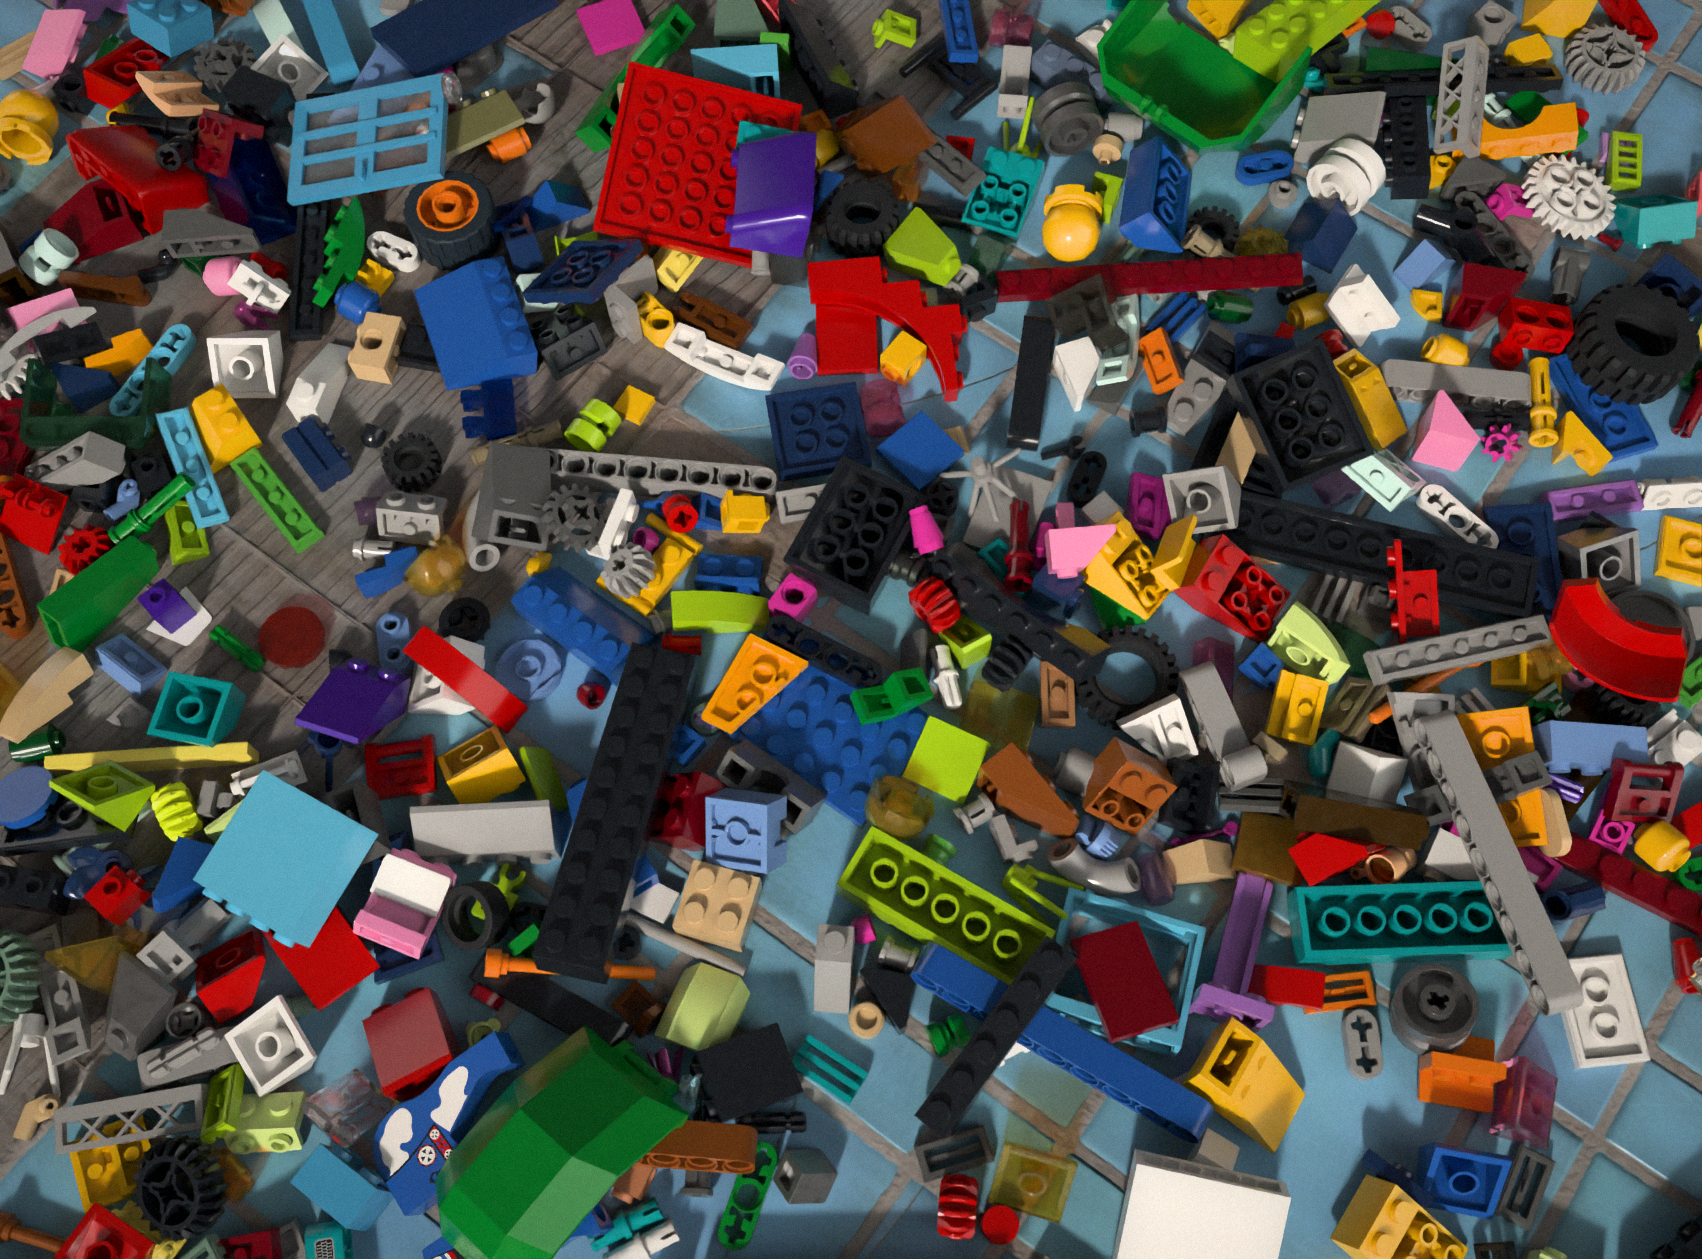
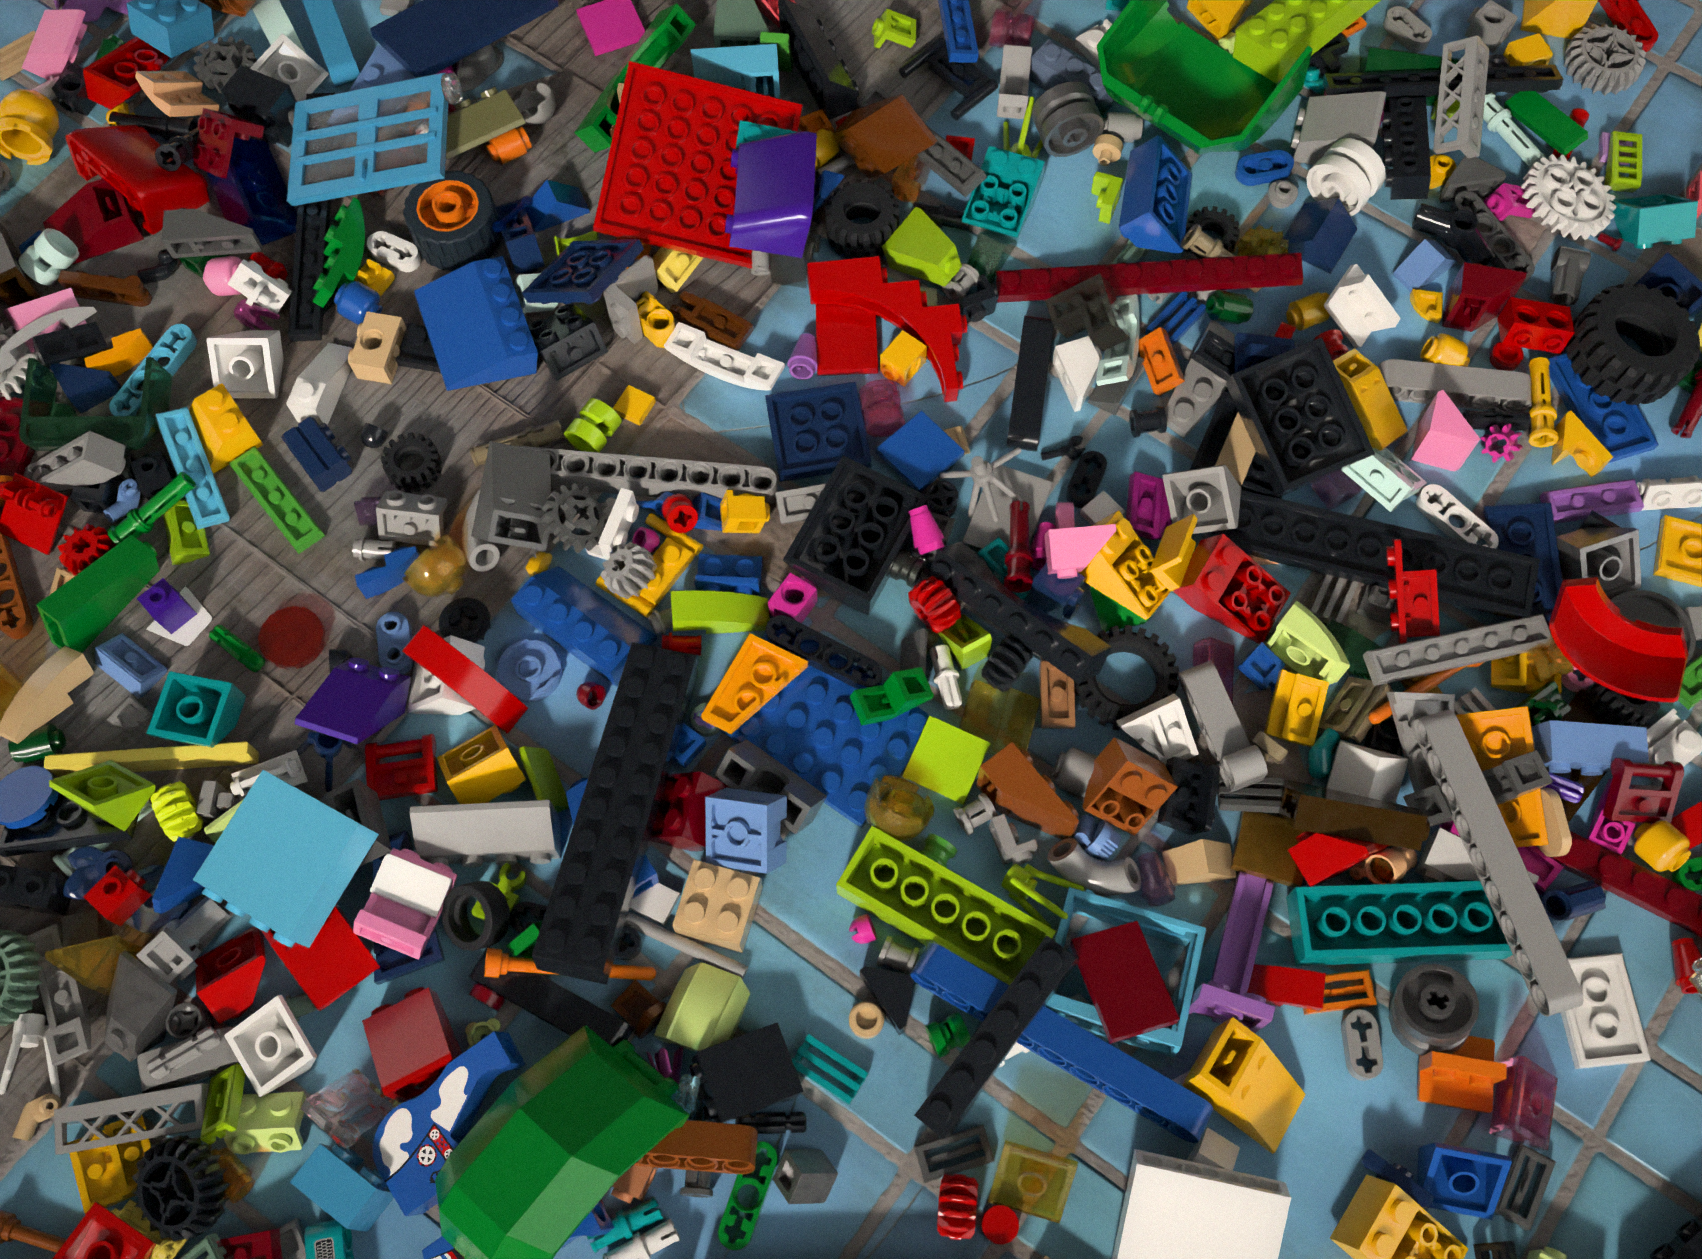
clear blue plate [460,378,518,441] -> none
light grey slope [814,924,855,1015] -> none
yellow tile [1041,184,1103,263] -> none
magenta hinge [1171,821,1239,848] -> none
black pin [1276,275,1317,306] -> none
red tile [1366,9,1396,40] -> none
light orange arch [1450,102,1579,163] -> none

